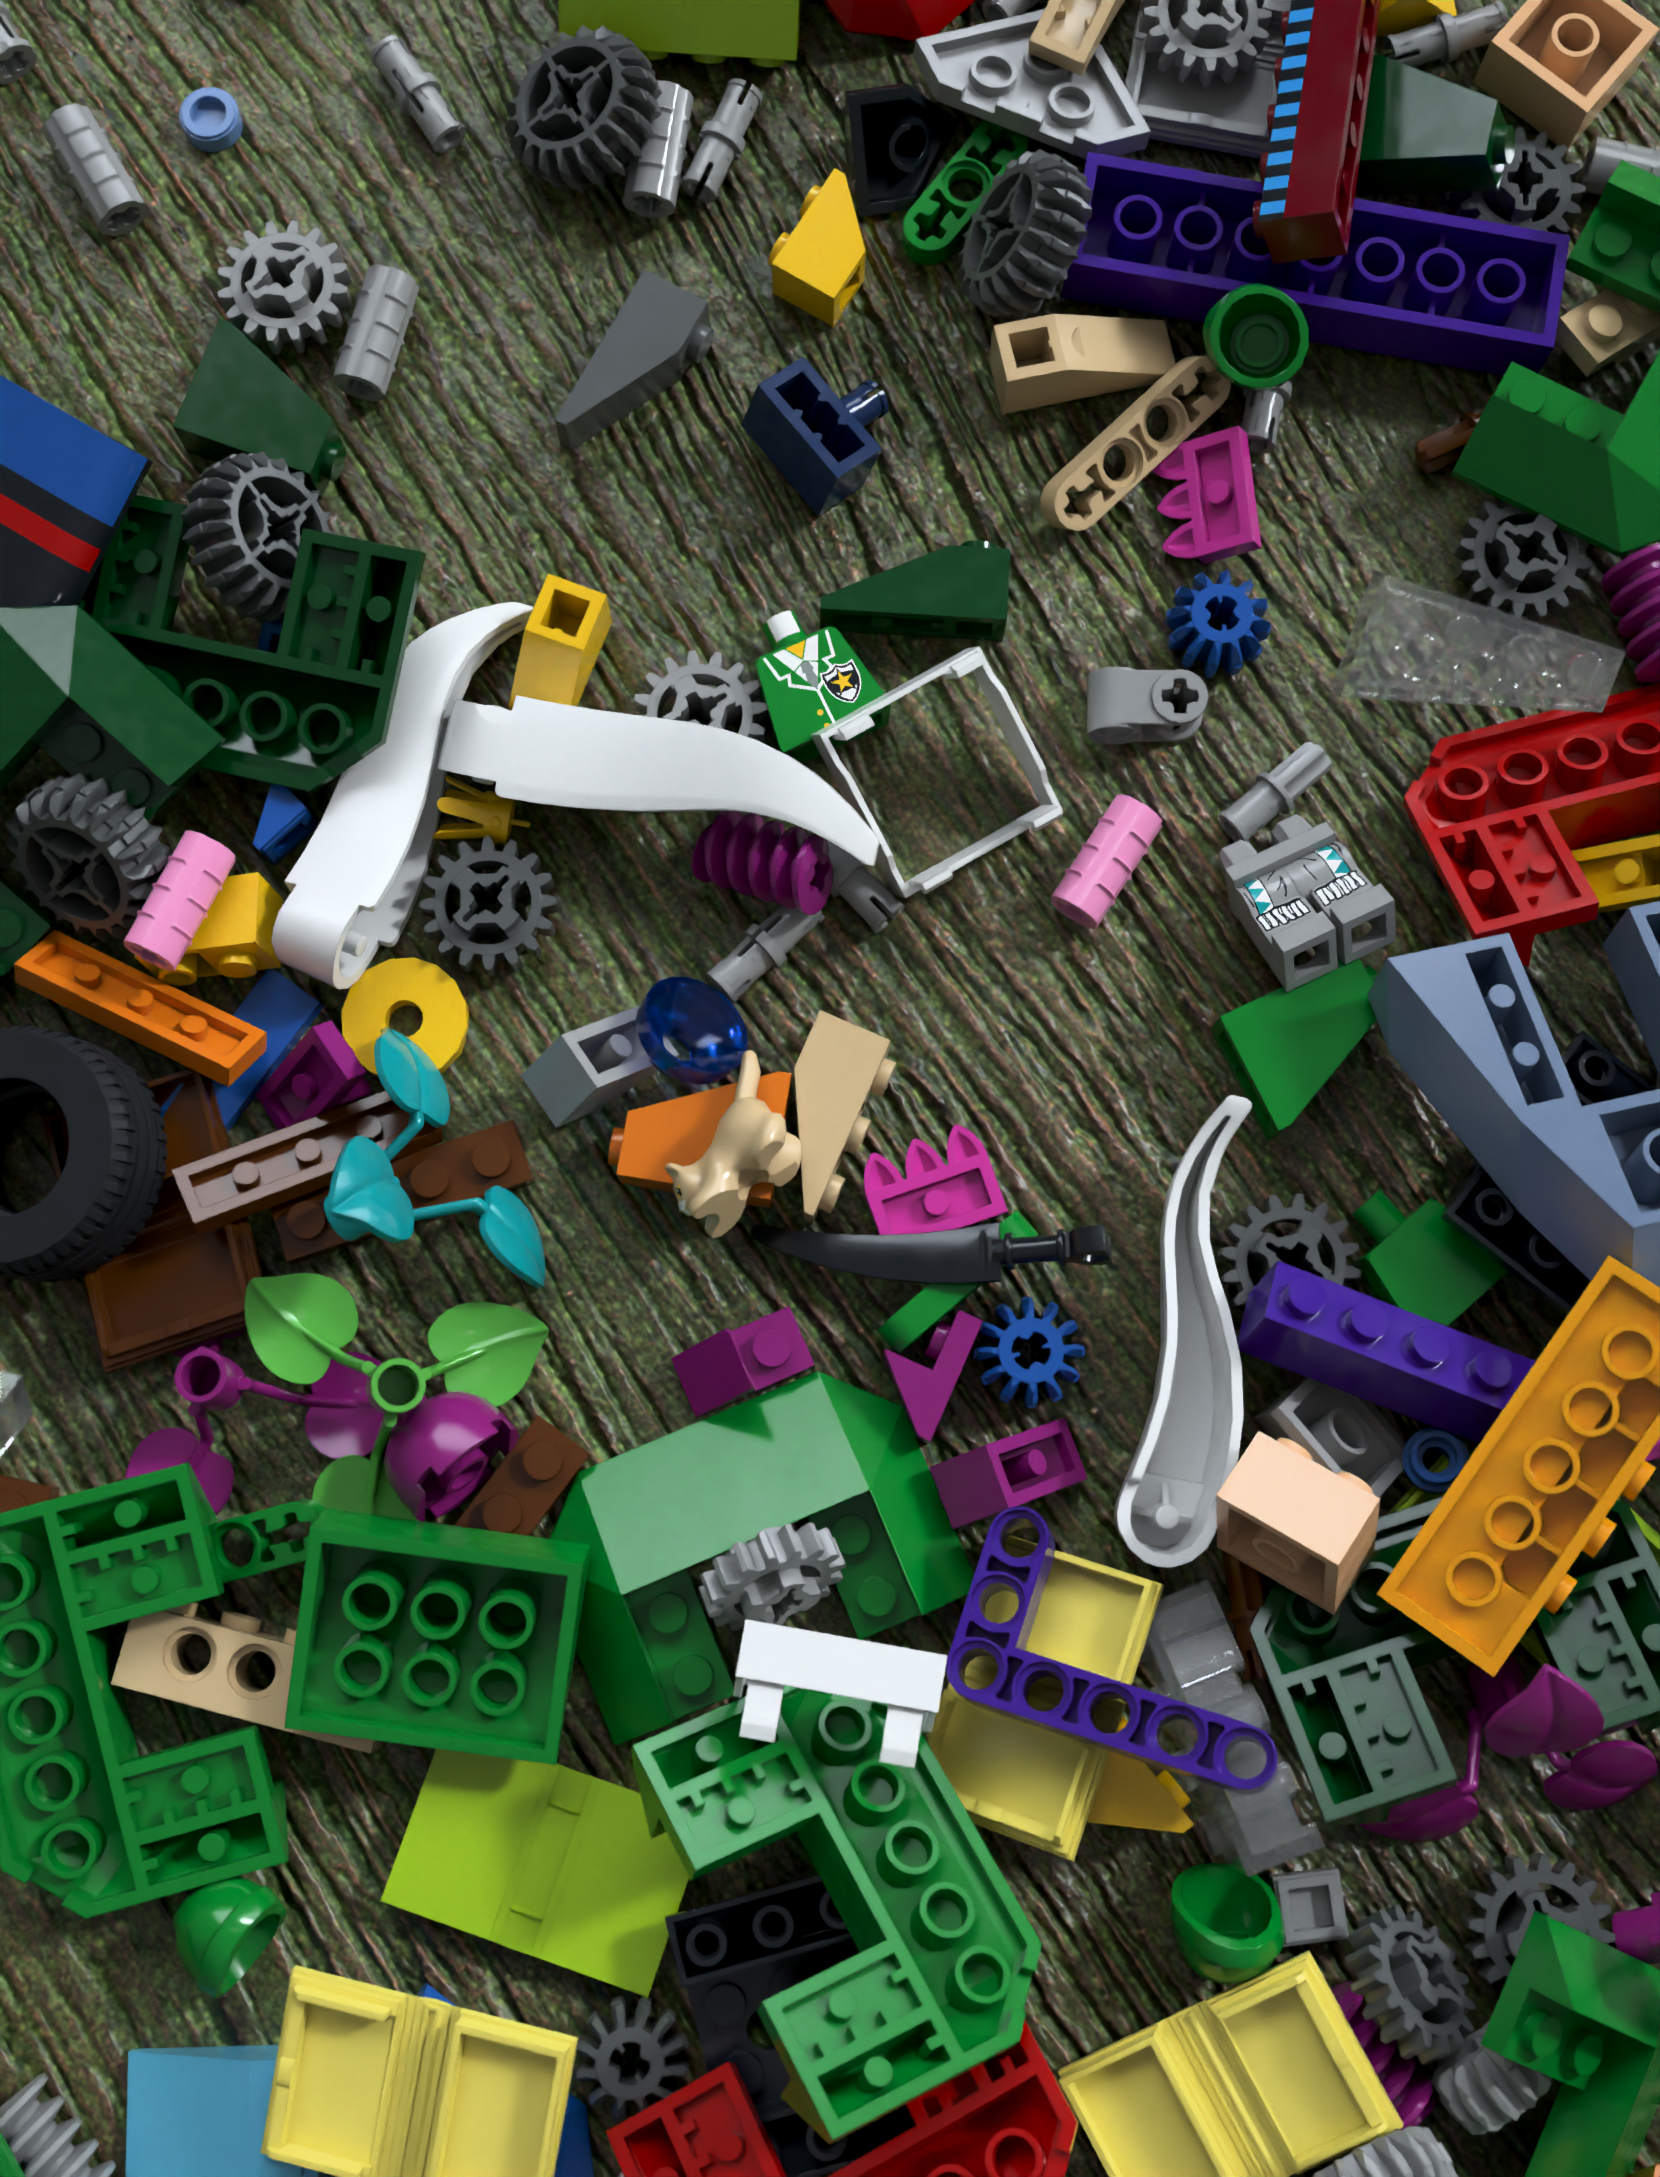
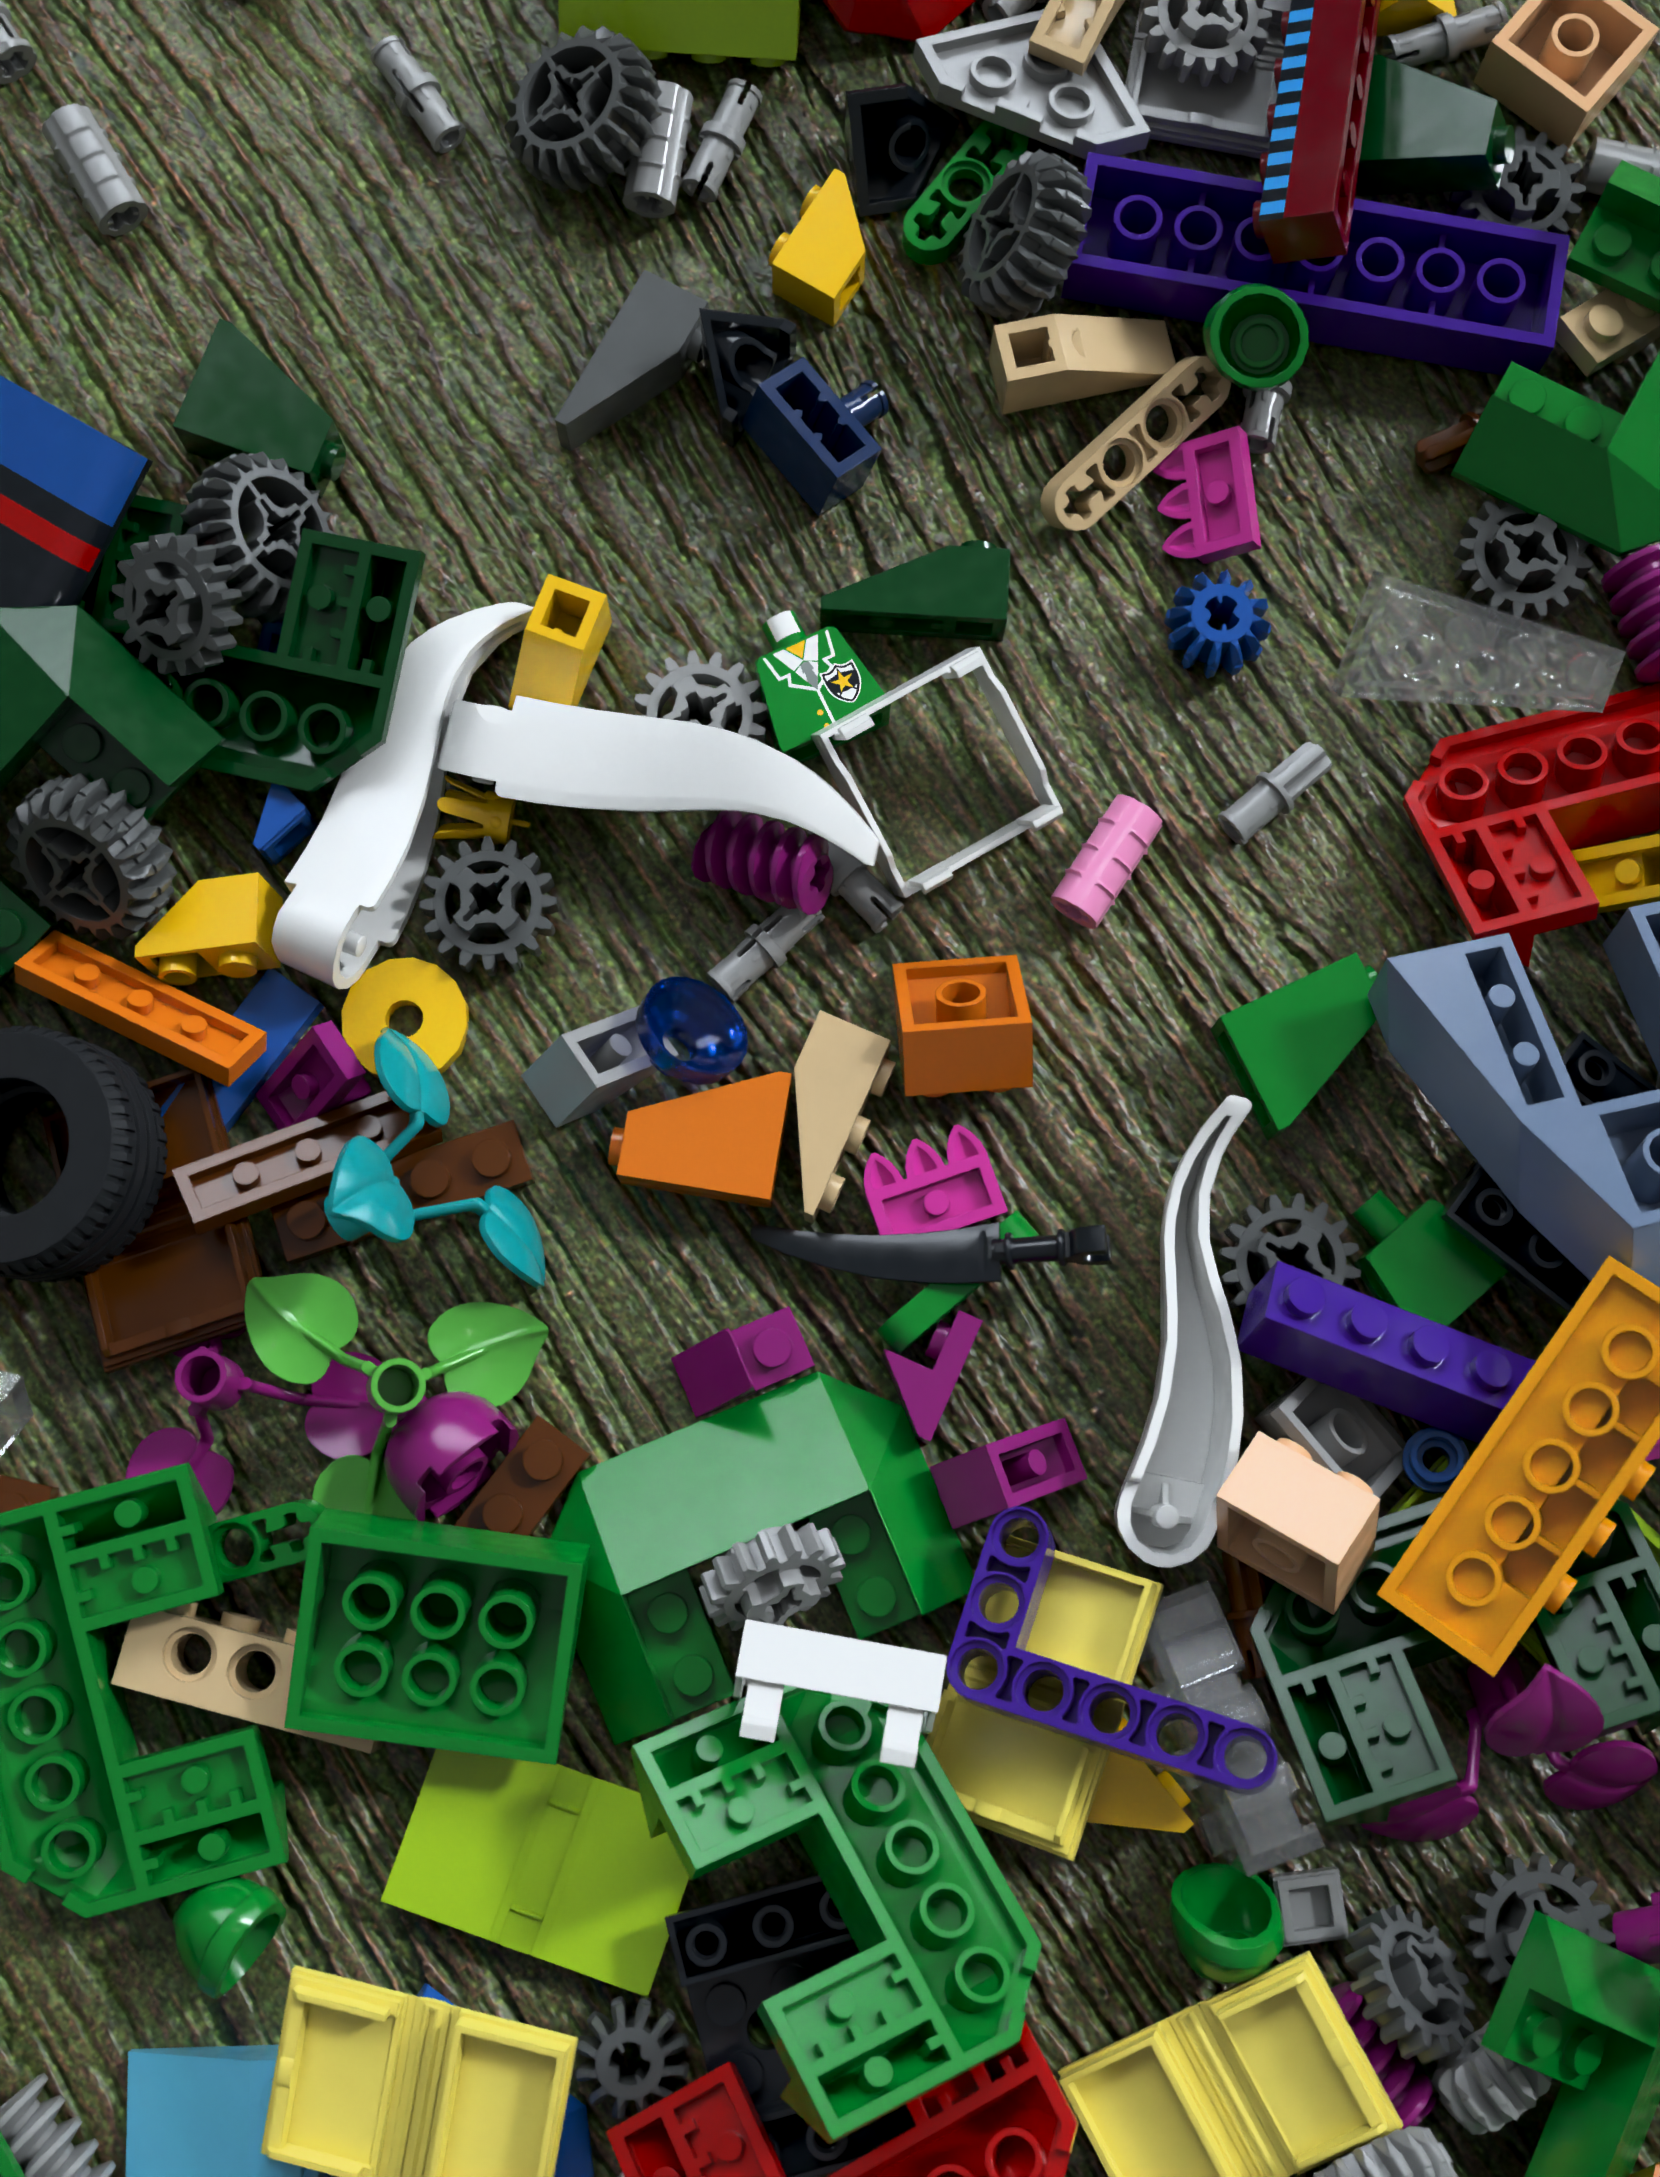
bright pink axle [123,830,236,971] -> none
medium blue tile [179,87,243,152] -> none
light grey gear [217,220,352,354] -> none
light grey axle [332,265,419,402] -> none
tan animal [665,1050,802,1239] -> none
blue gear [973,1297,1085,1409] -> none
light grey piece [1087,667,1208,744] -> none
light grey hips [1219,814,1396,992] -> none
none -> dark grey gear [112,533,243,676]
none -> black slope [699,308,796,448]
none -> orange slope [892,954,1033,1097]

